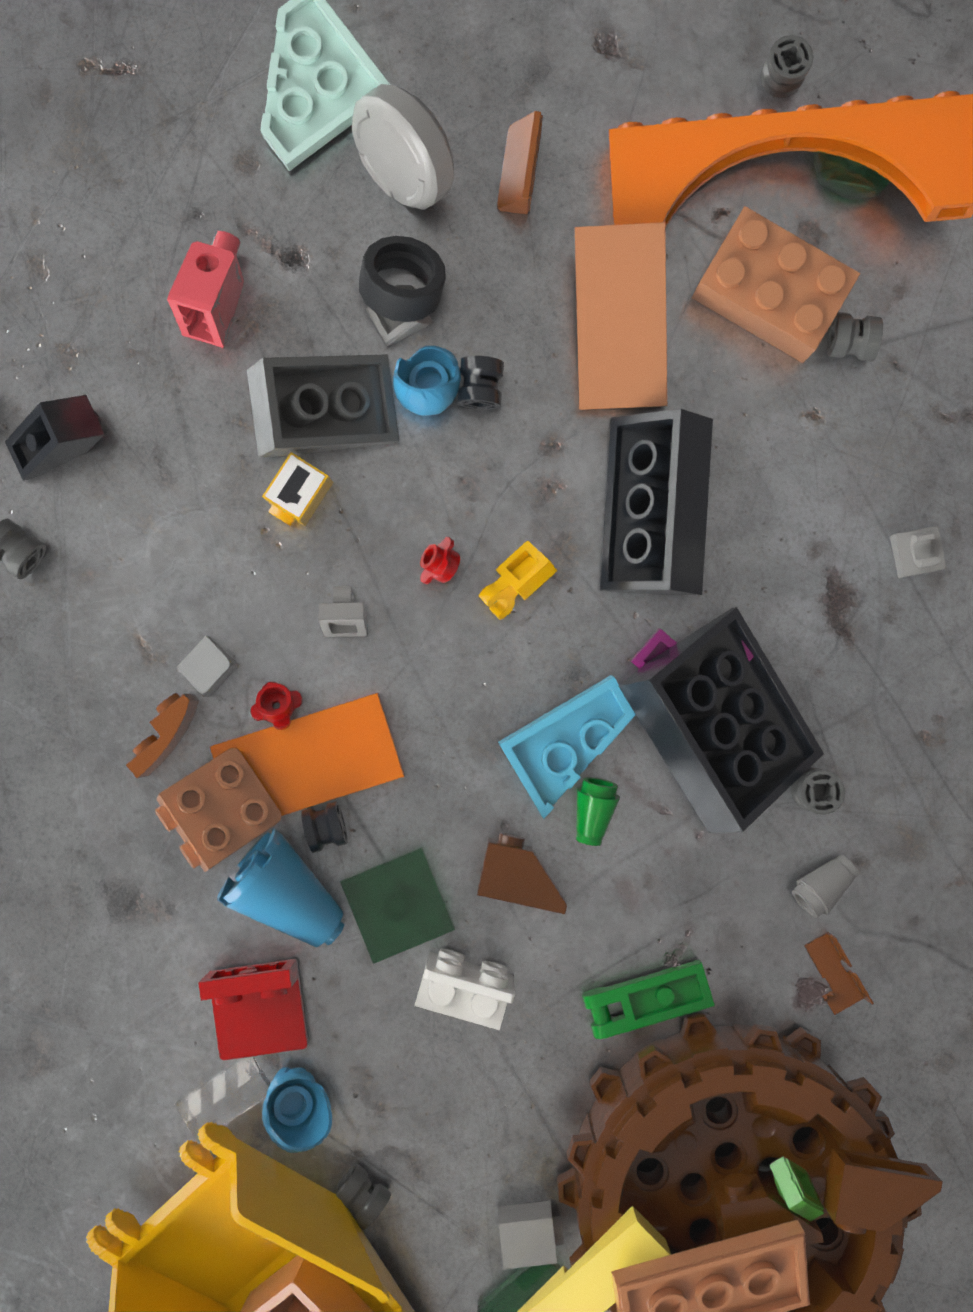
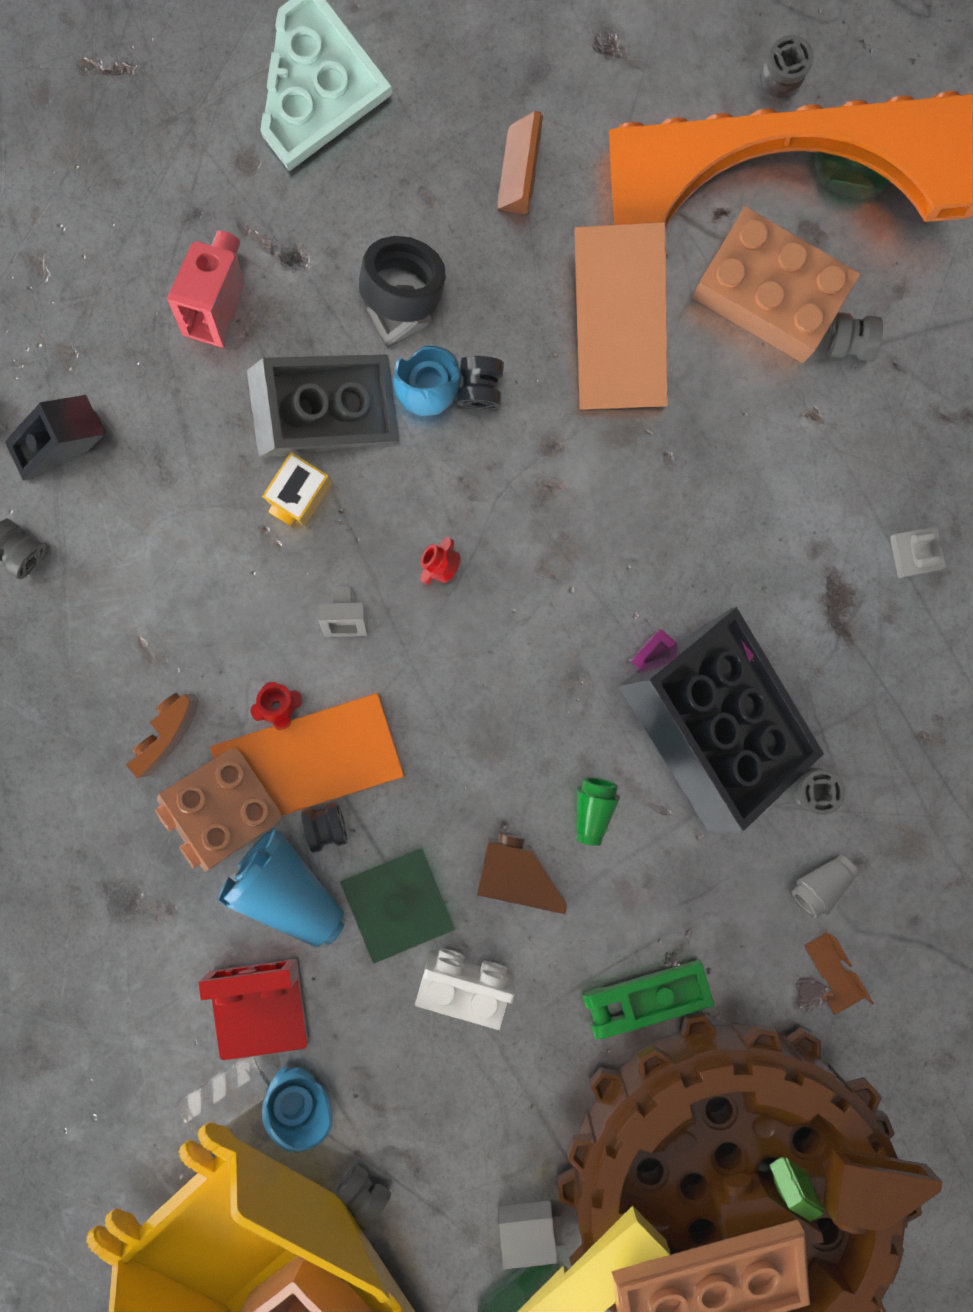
slope [176,635,239,697] -> none
light grey piece [352,84,454,210] -> none
yellow plate [479,540,557,620] -> none
medium azure wing [498,675,636,819] -> none
black slope [600,409,713,595] -> none

